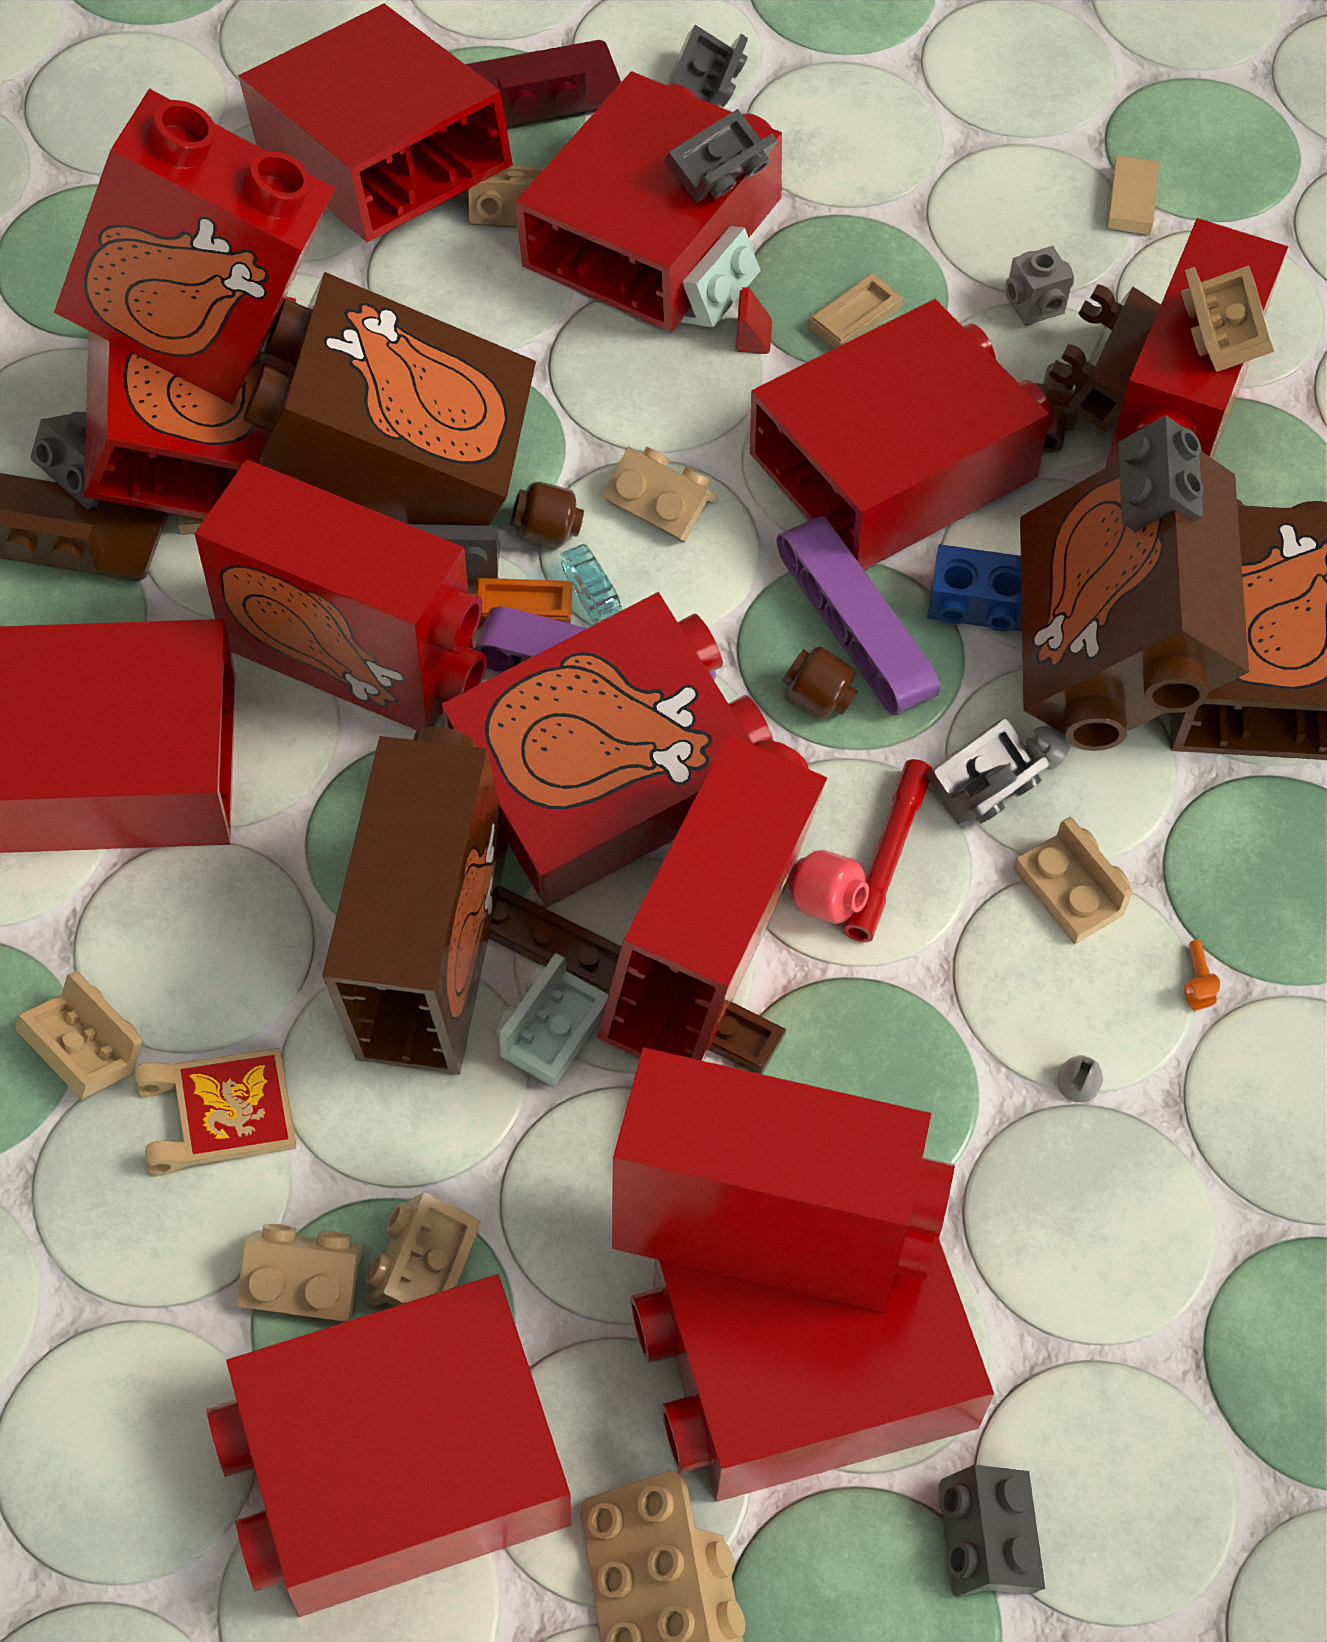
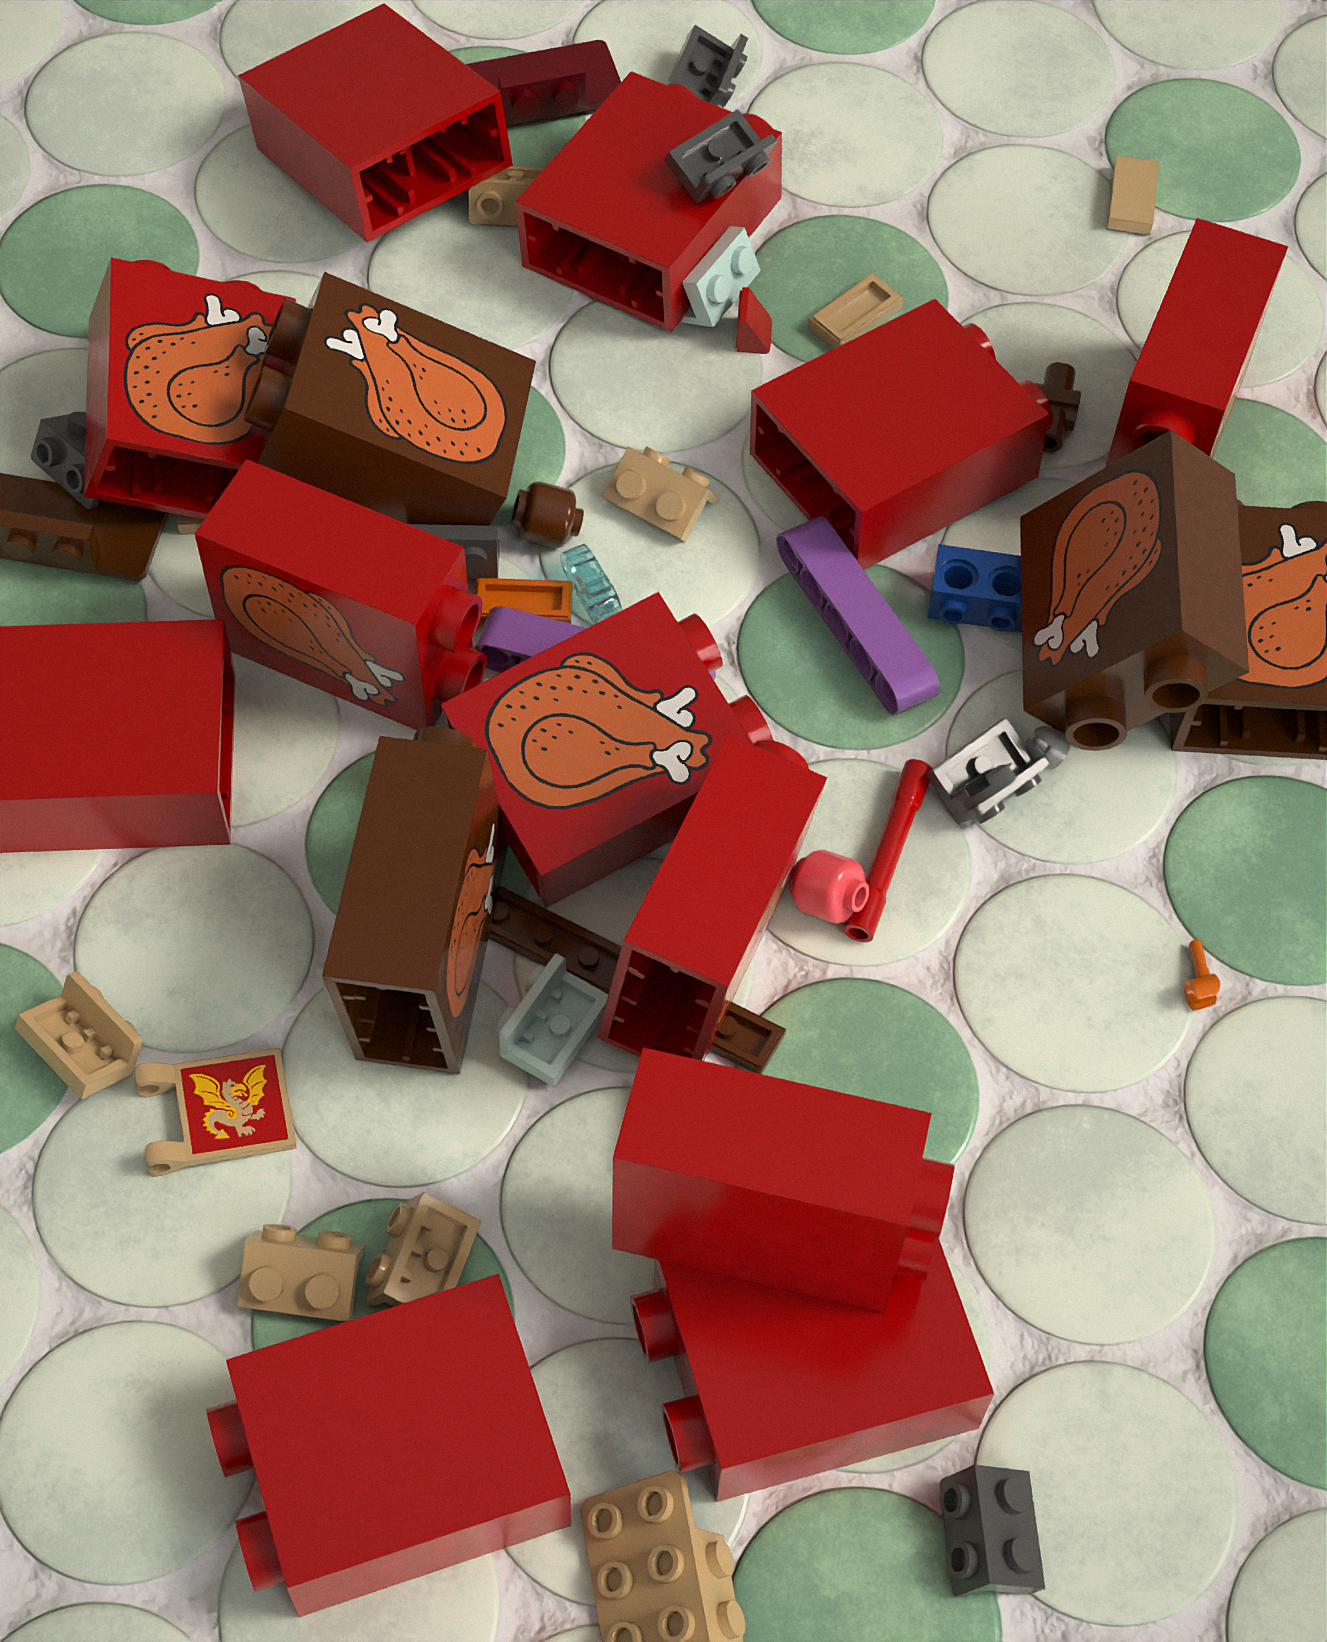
red brick [54,88,335,405] -> none
reddish brown head [782,647,858,720] -> none
light grey brick [1005,246,1074,326] -> none
tan bracket [1014,817,1132,944] -> none
reddish brown brick [1049,284,1161,432] -> none
light grey hinge [1058,1055,1103,1102] -> none
dark grey bracket [1118,415,1204,532] -> none
tan bracket [1181,265,1274,372] -> none

